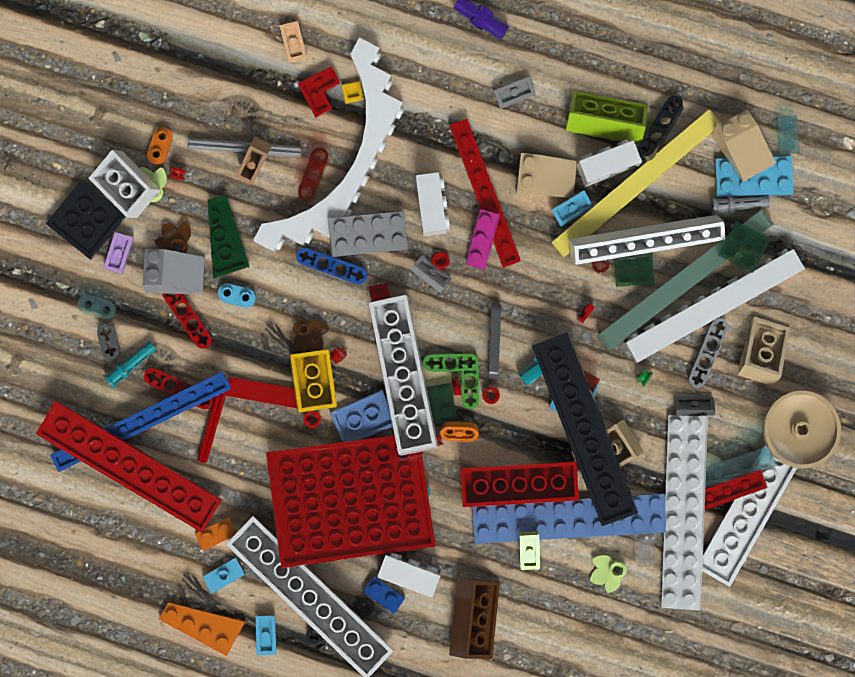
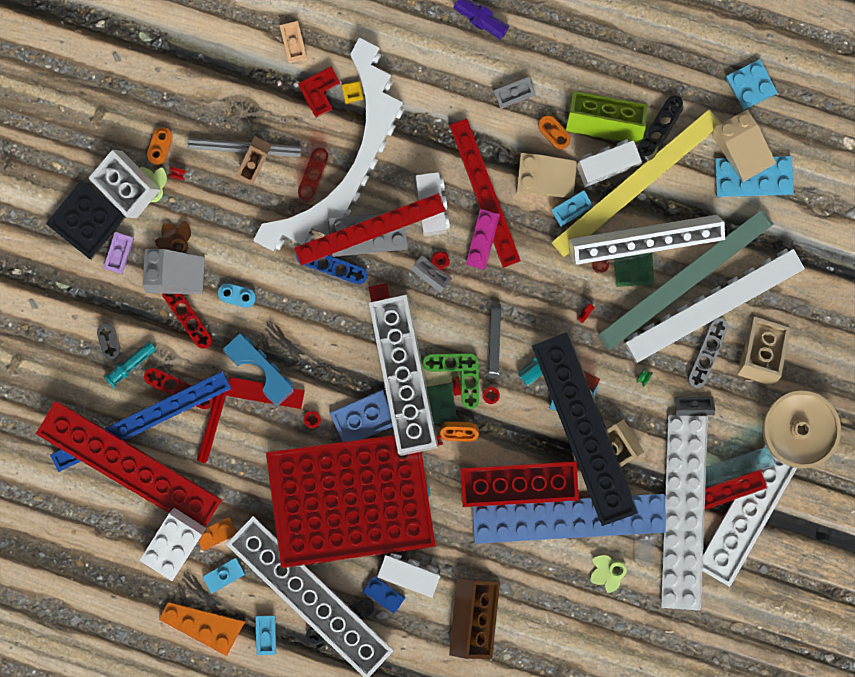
clear light blue plate [78,294,116,320] -> none
dark green wing [208,194,250,279] -> none
yellow brick [289,349,337,413] -> none
reddish brown plate [293,319,329,353] -> none
red plate [330,347,347,364] -> none
plate [519,531,540,570] -> none
light grey pin [711,195,770,215] -> none
clear green plate [718,221,771,273] -> none
clear light blue plate [777,115,800,155] -> none
none -> white brick [139,508,206,581]
none -> dark azure arch [223,334,294,407]
none -> red plate [294,193,446,266]
none -> orange plate [538,116,571,150]
none -> medium azure plate [725,59,777,111]

